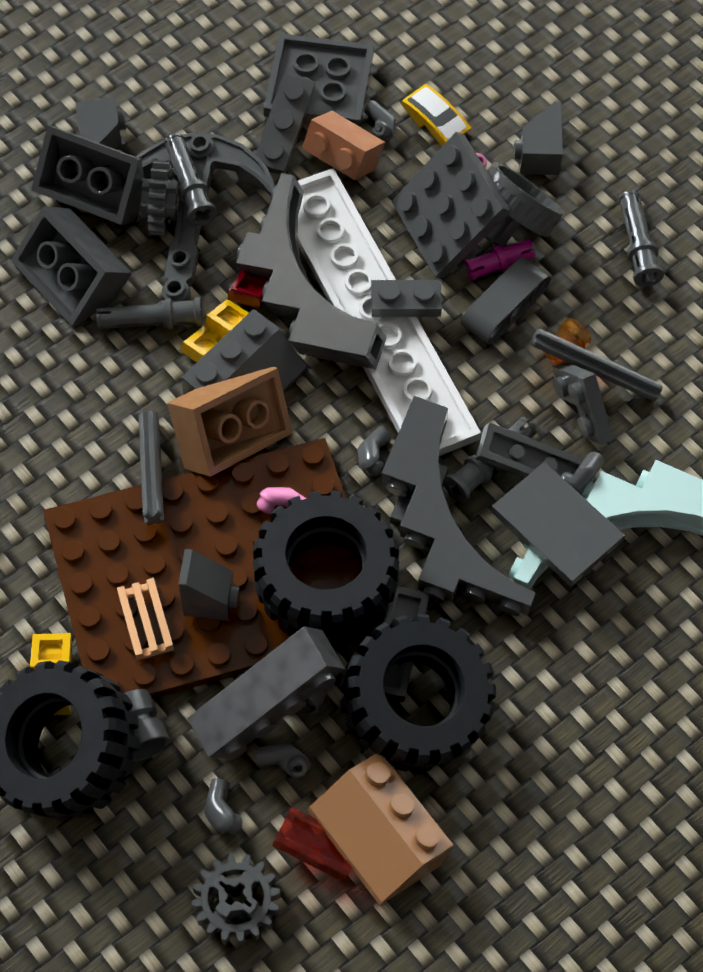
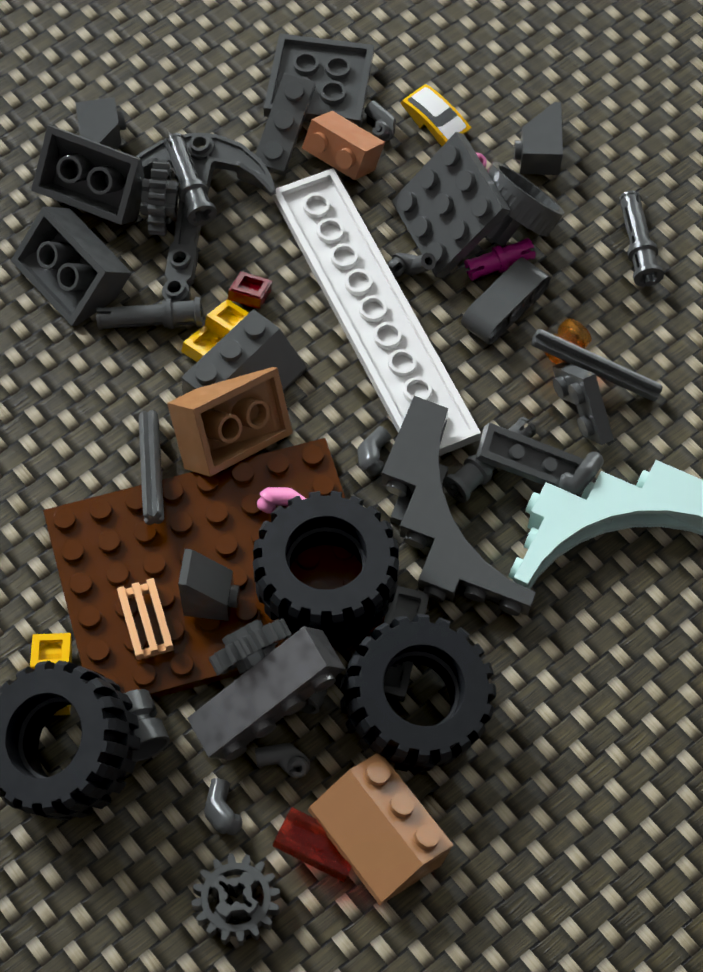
dark grey arch [236,173,387,370] -> none
dark grey plate [371,280,442,317] -> none
dark grey tile [491,462,625,587] -> none
none -> dark grey gear [209,618,292,676]
none -> dark grey arm [387,252,436,277]

